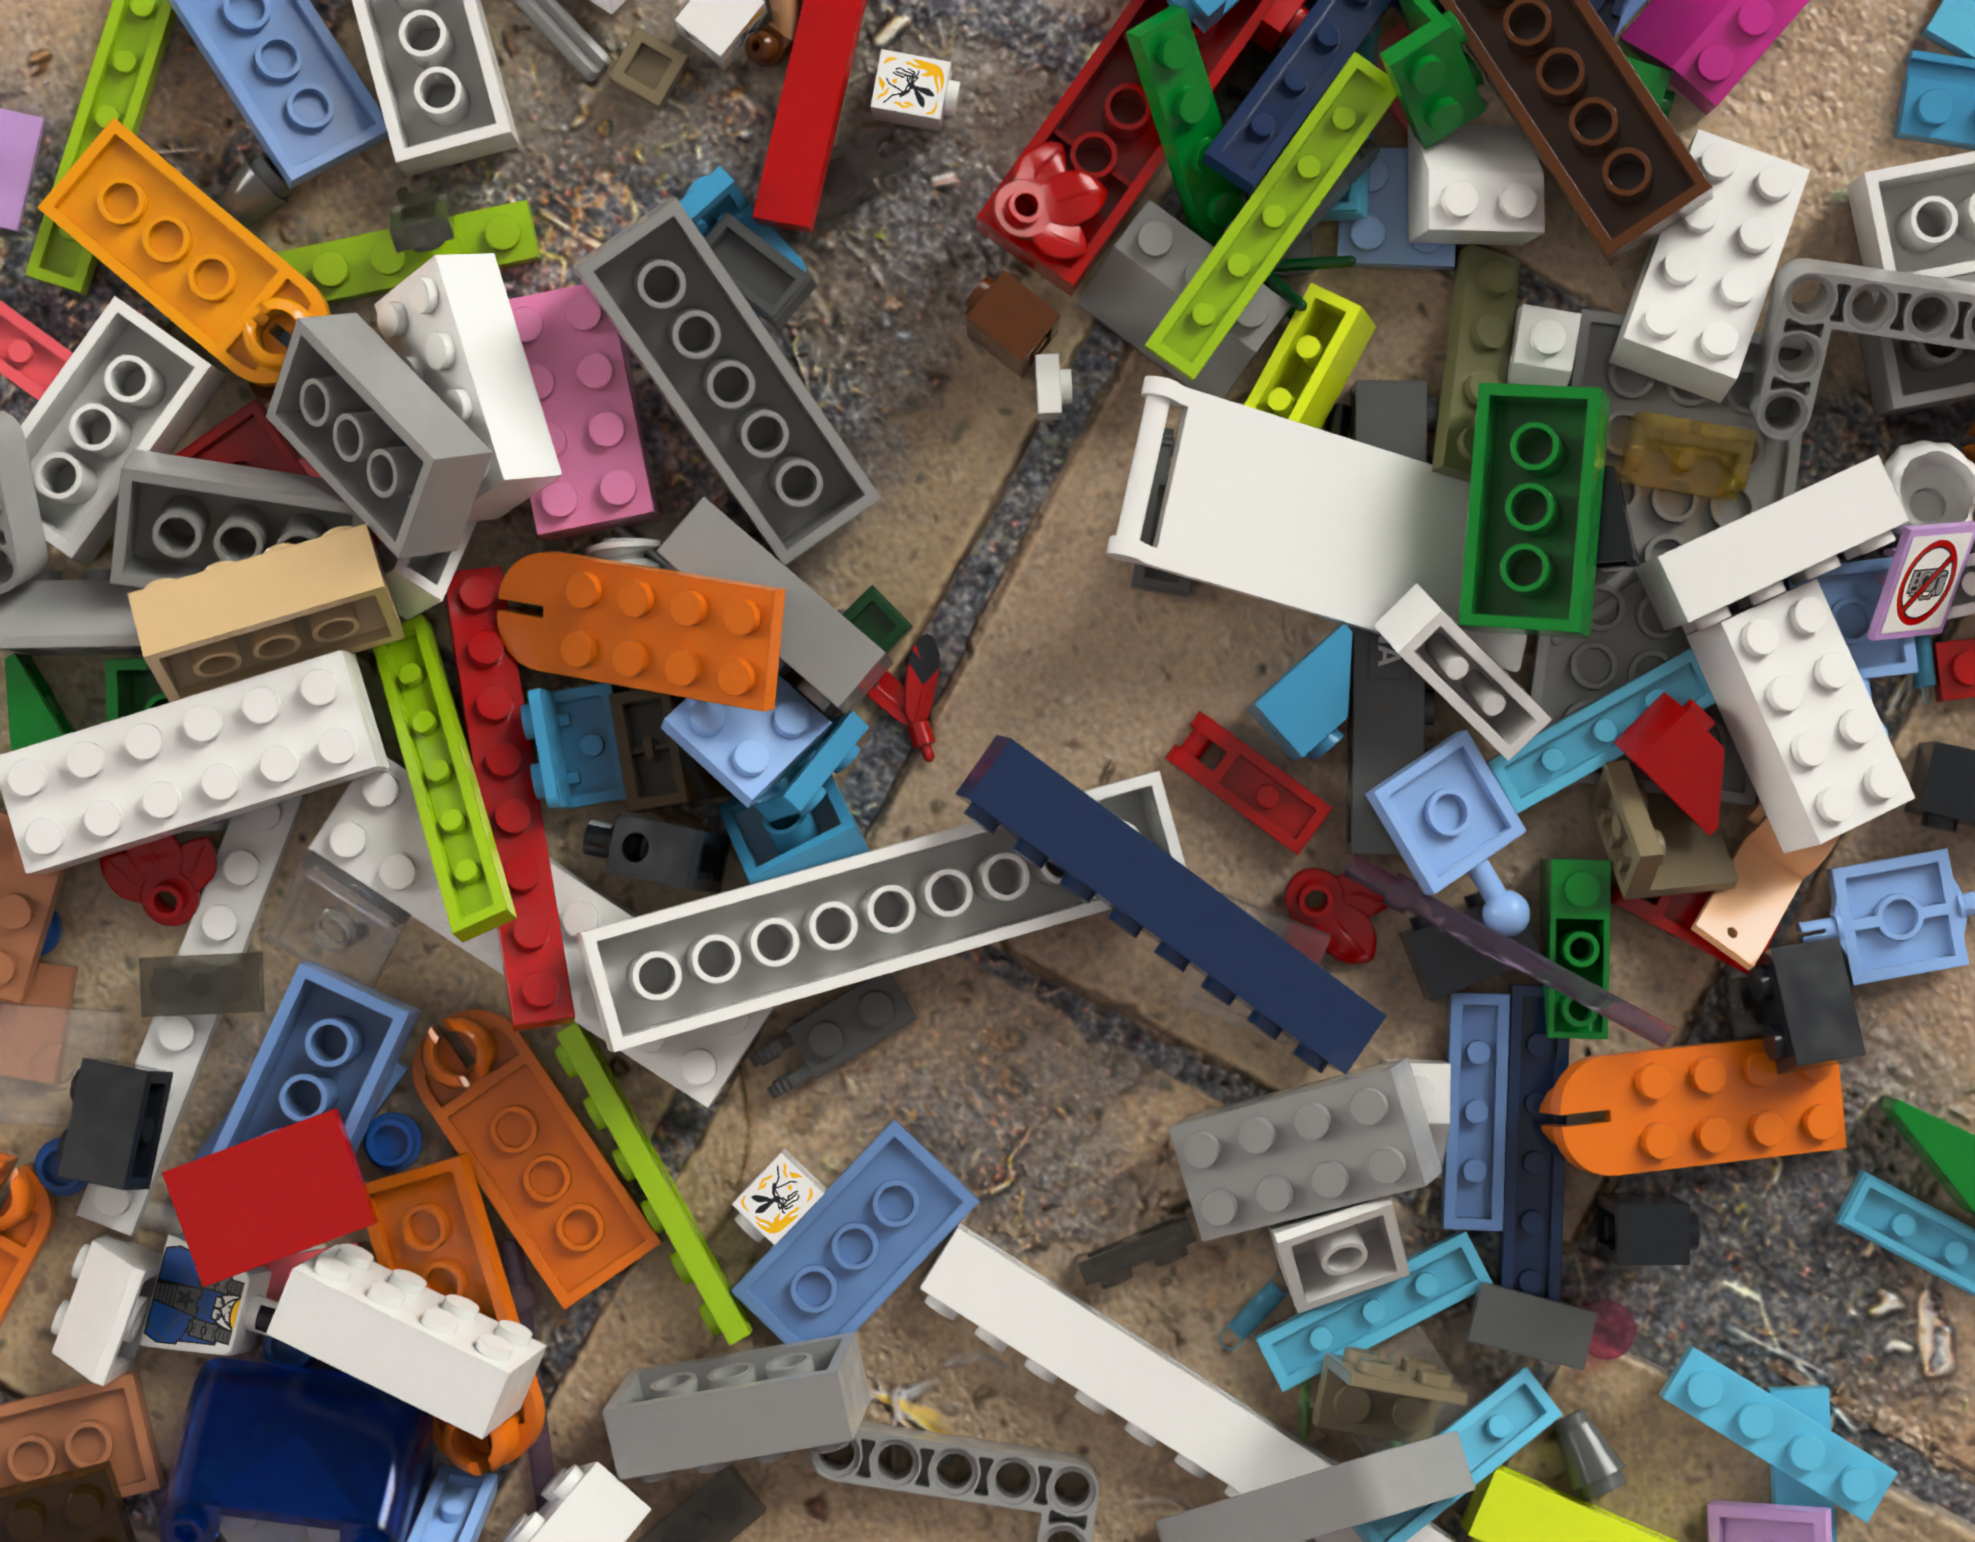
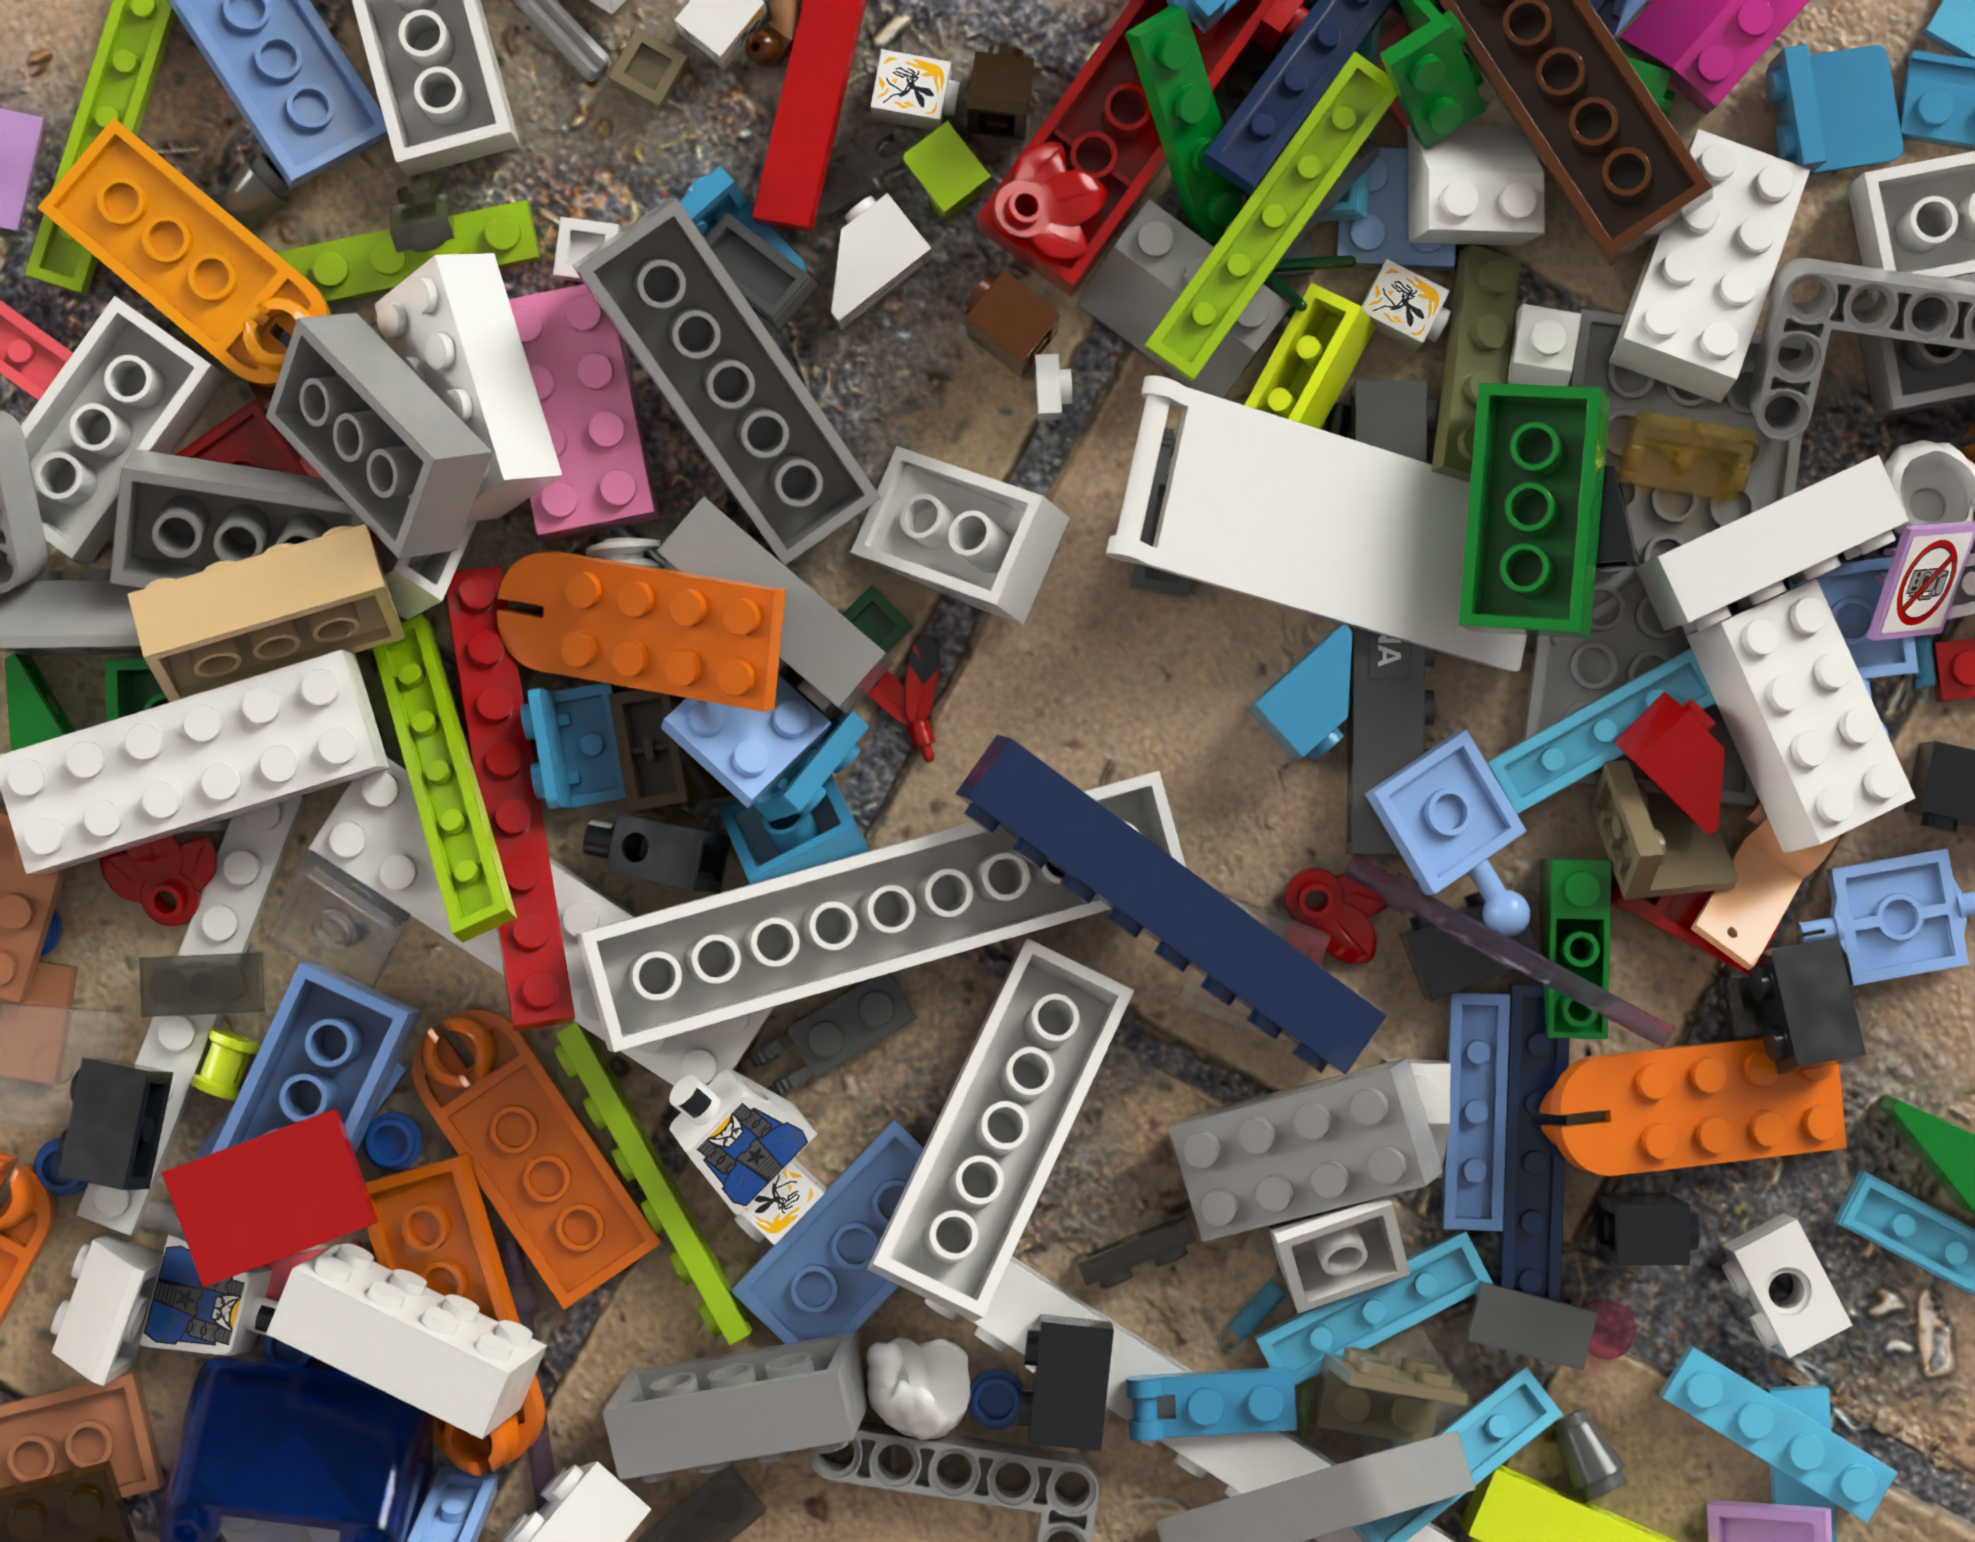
red plate [1164,711,1333,855] -> none
white brick [1374,583,1552,761] -> none
none -> neon yellow bush [190,1028,261,1101]
none -> white plate [553,217,621,282]
none -> torso [669,1069,817,1215]
none -> white slope [831,193,932,330]
none -> white slope [850,446,1070,625]
none -> white hair [866,1337,971,1441]
none -> white brick [867,938,1134,1322]
none -> lime panel [903,120,991,223]
none -> dark brown slope [967,45,1034,140]
none -> blue plate [968,1369,1024,1429]
none -> black brick [1017,1314,1114,1451]
none -> dark azure plate [1126,1366,1297,1441]
none -> white brick [1361,259,1452,352]
none -> white brick [1721,1213,1853,1358]
none -> dark azure bracket [1766,44,1904,175]

